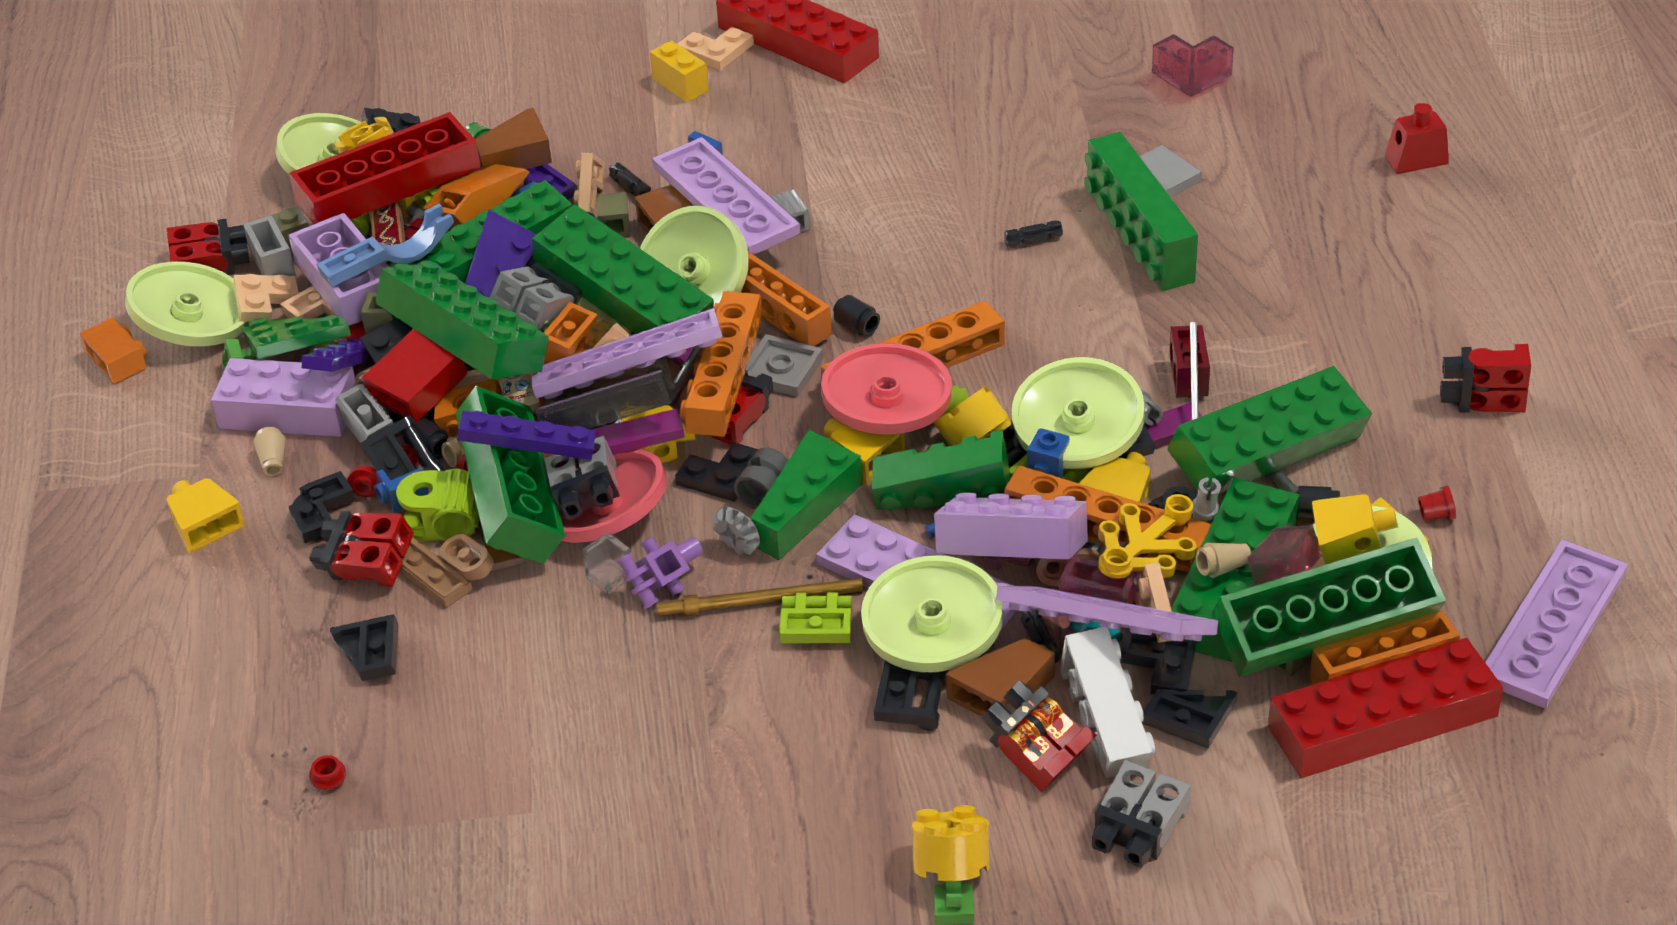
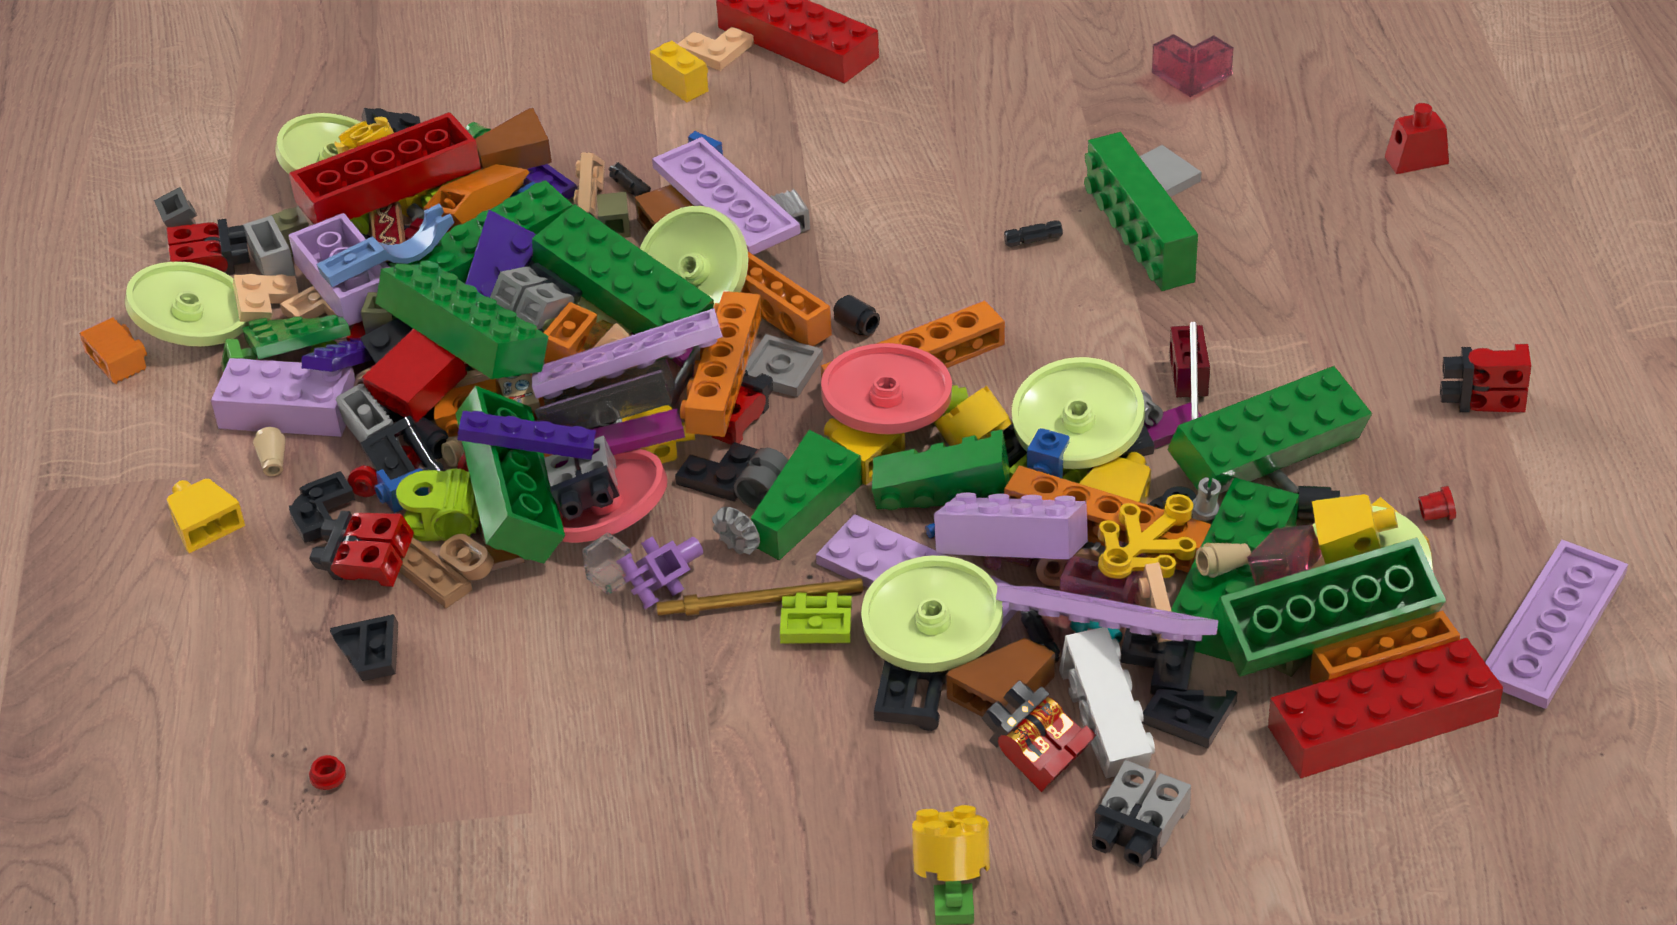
none -> dark grey brick [154,187,197,227]

